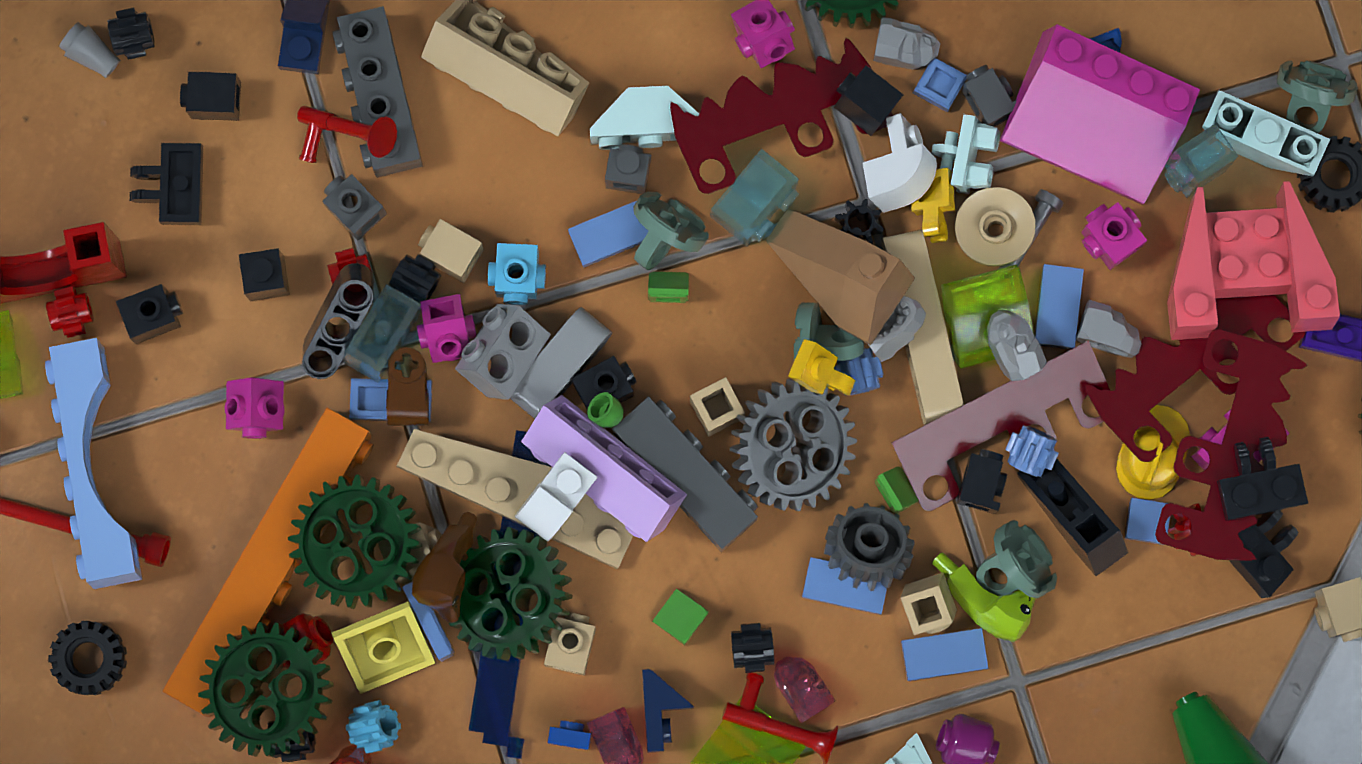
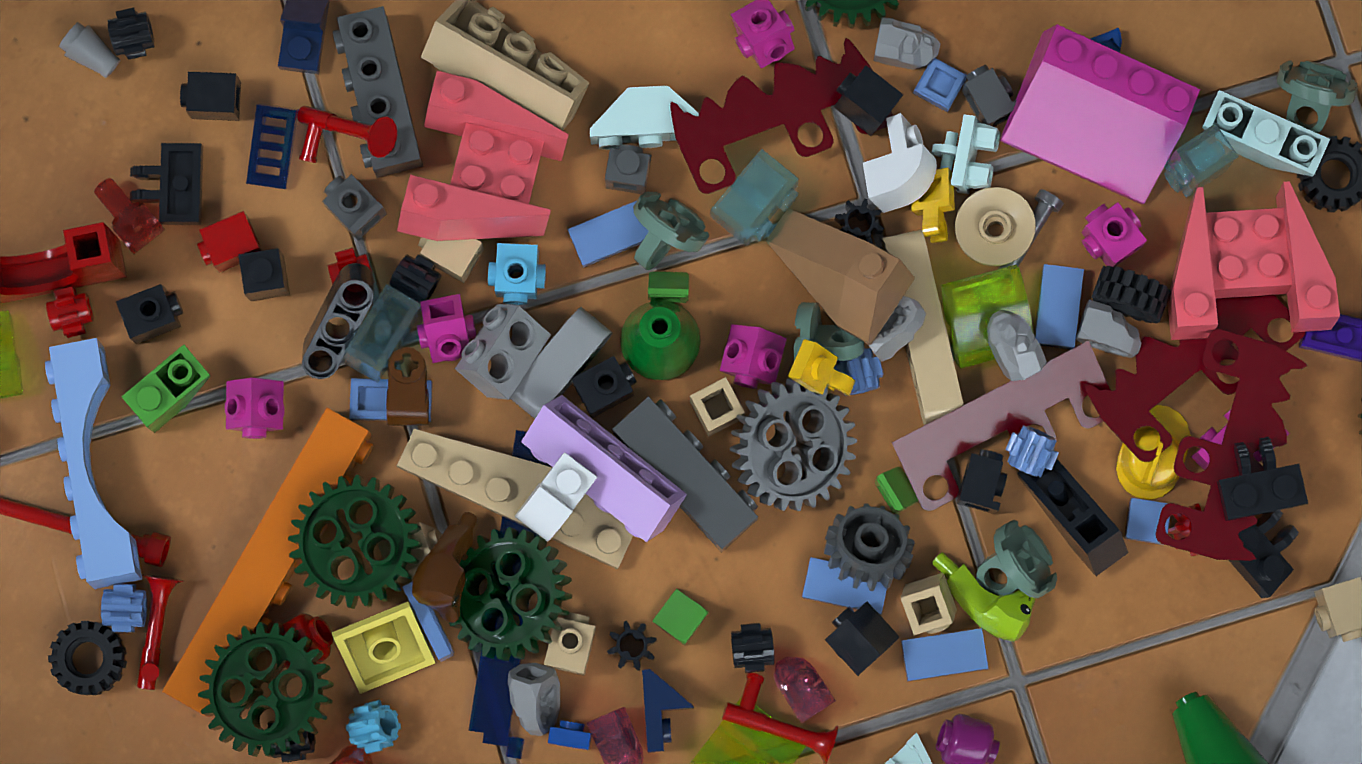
bright green hinge [587,392,624,428] -> none
none -> clear red axle [94,178,165,255]
none -> medium blue gear [101,584,147,632]
none -> bright green slope [121,345,211,433]
none -> red piece [137,574,184,690]
none -> red brick [197,211,262,273]
none -> clear blue slope [246,103,299,189]
none -> coral wedge [397,71,569,241]
none -> light grey rock [508,663,560,736]
none -> black gear [607,621,657,671]
none -> green cone [620,301,701,380]
none -> dark pink brick [720,324,787,389]
none -> black brick [825,601,900,676]
none -> black tyre [1091,266,1171,324]

